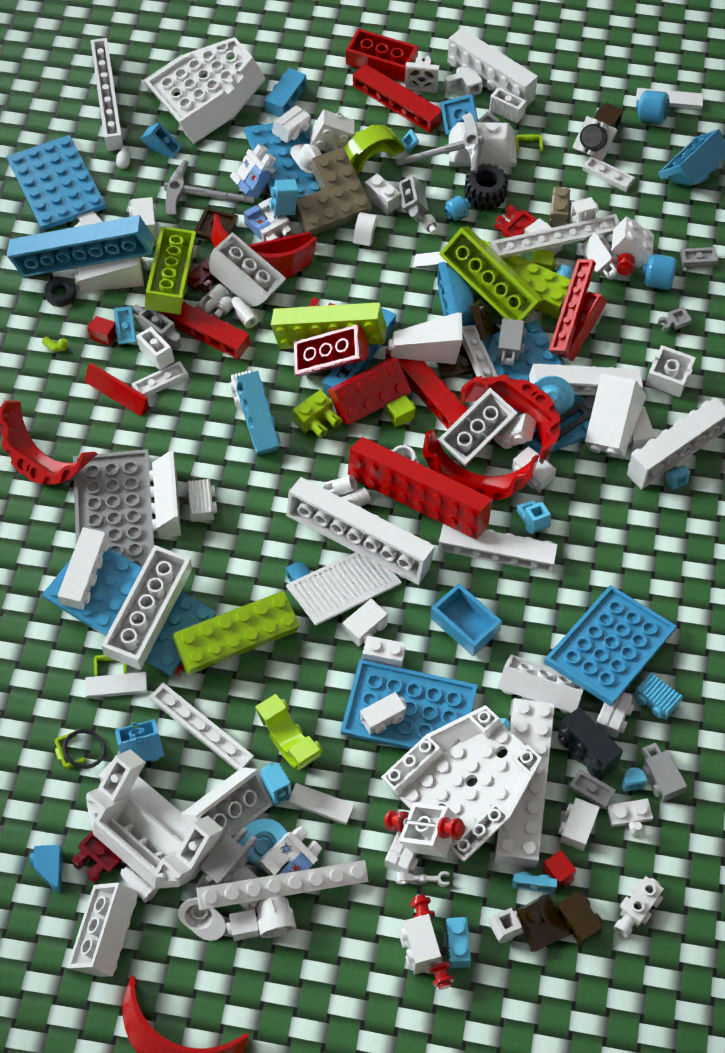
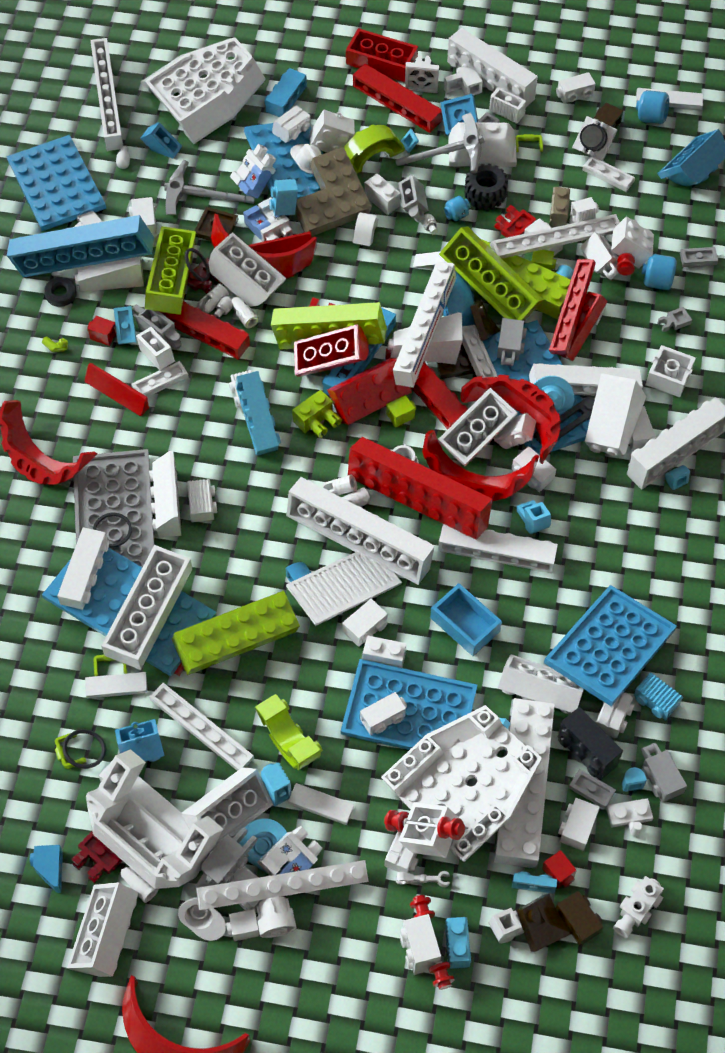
none -> black piece [93,513,132,548]
none -> black piece [185,248,210,282]
none -> white brick [393,261,456,387]
none -> white brick [556,72,595,104]

